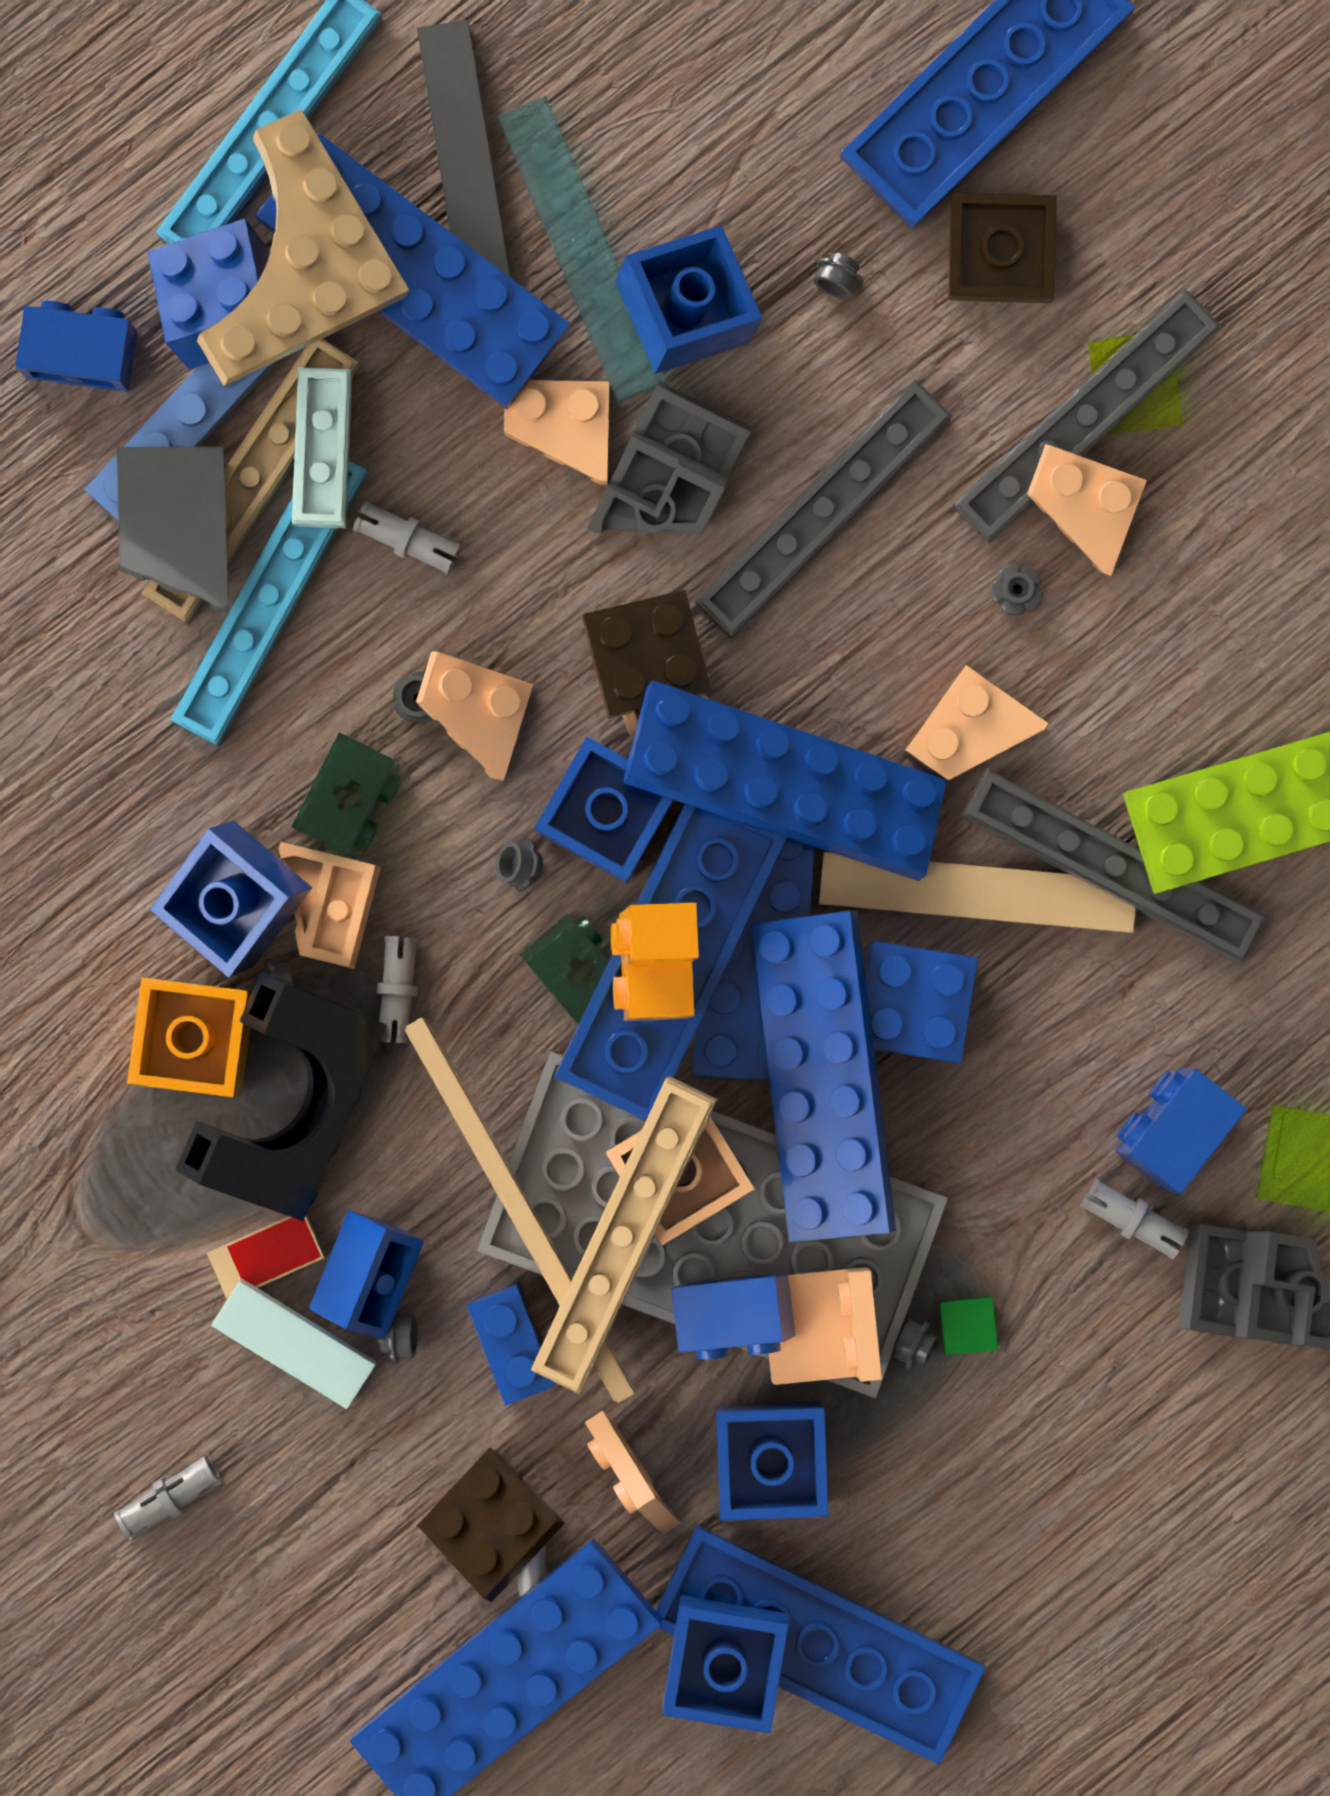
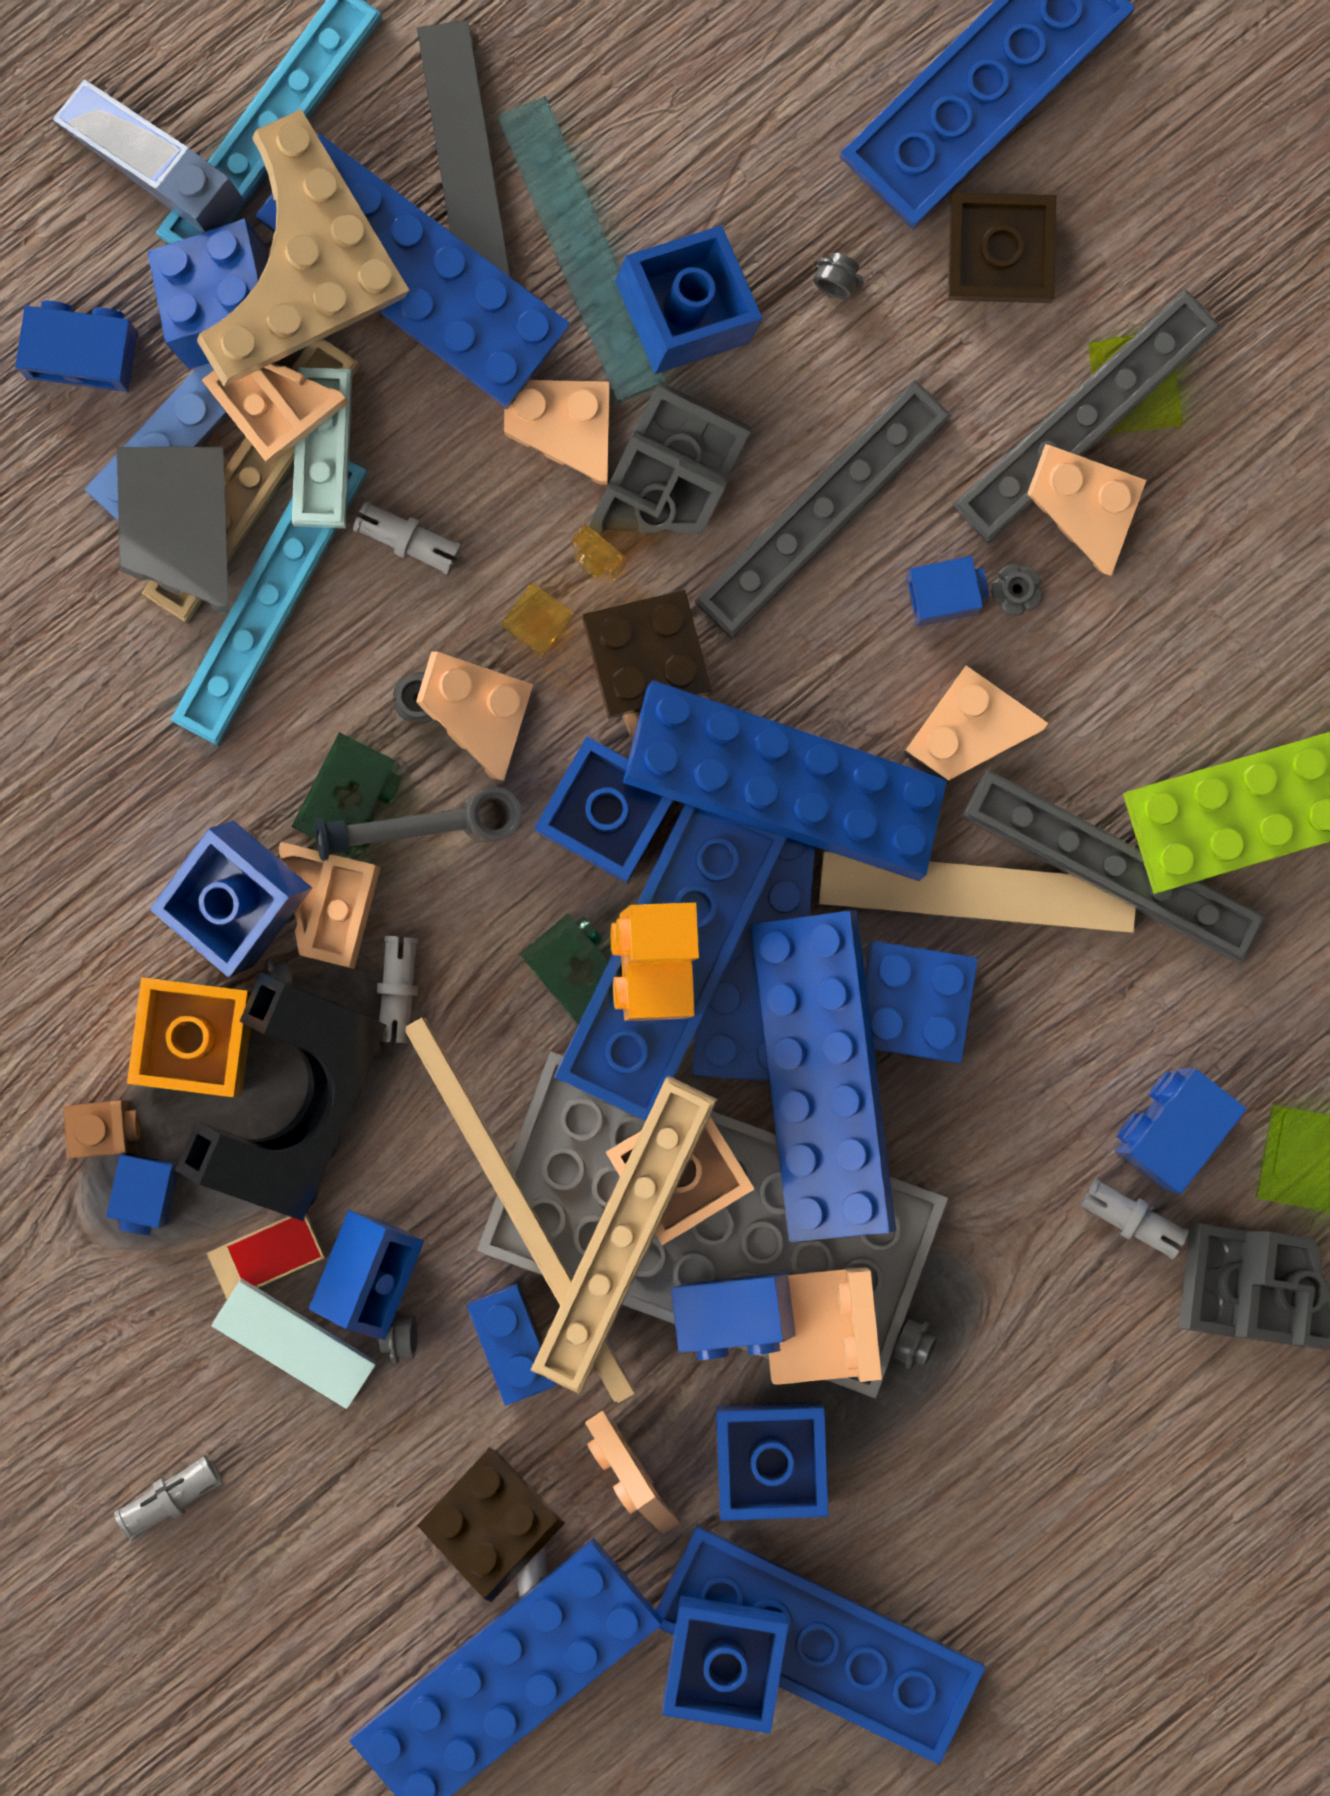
dark grey plate [496,839,543,891] -> none
green tile [938,1296,998,1356] -> none
none -> slope [52,79,244,233]
none -> medium nougat bracket [63,1100,141,1159]
none -> blue brick [106,1153,178,1235]
none -> light nougat wing [202,363,349,466]
none -> dark grey piece [315,787,522,861]
none -> clear yellow plate [500,582,574,658]
none -> clear yellow plate [571,524,626,581]
none -> blue brick [906,556,989,627]

